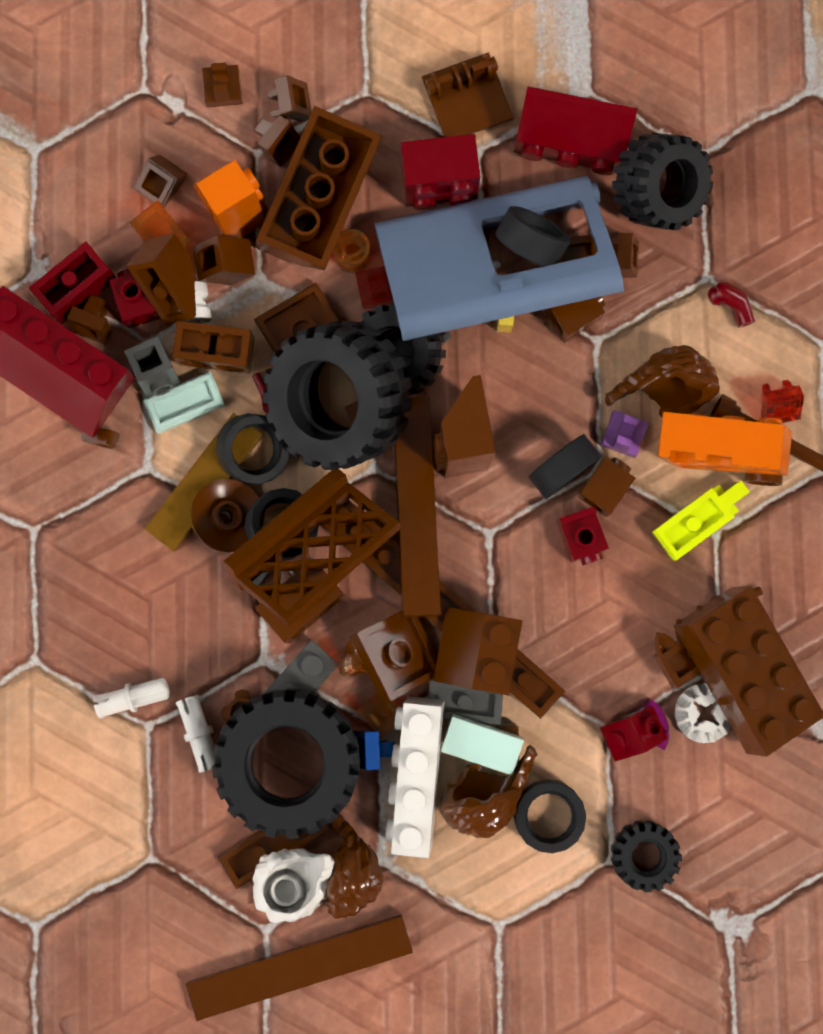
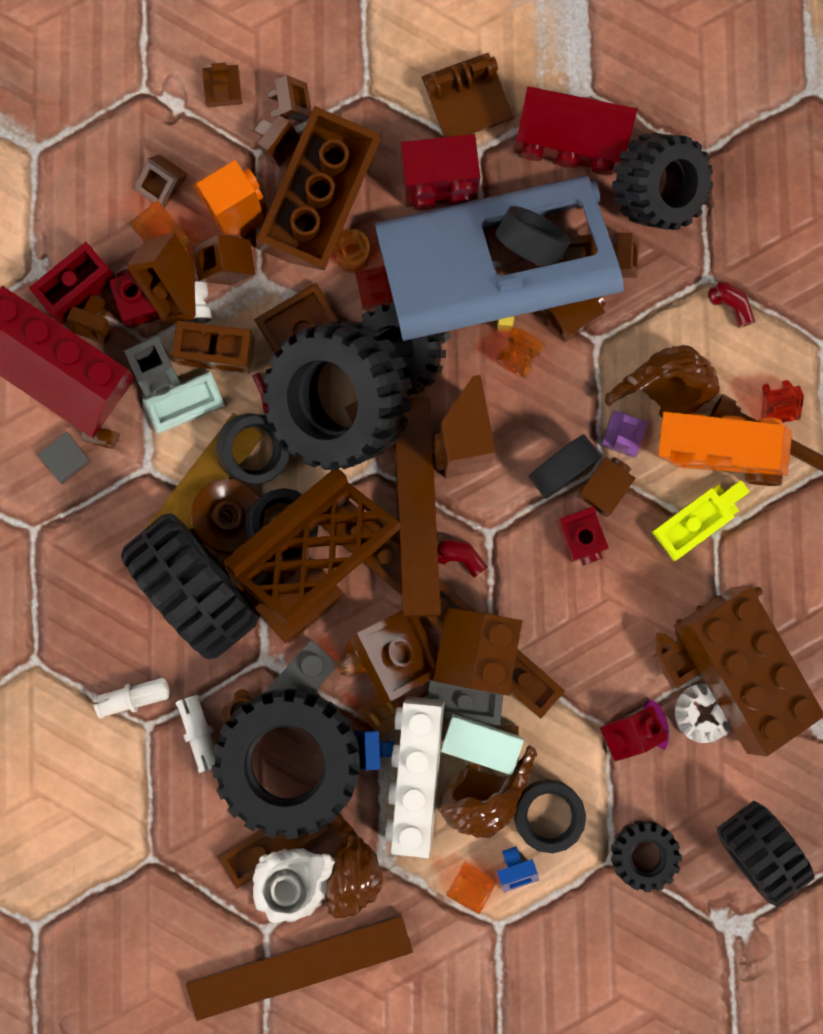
none -> dark grey tile [38,432,92,484]
none -> black tyre [121,513,259,659]
none -> dark red arm [438,539,488,578]
none -> clear orange tile [446,861,497,914]
none -> clear orange wheel [495,328,545,378]
none -> blue tile [497,846,539,893]
none -> black tyre [717,801,815,907]

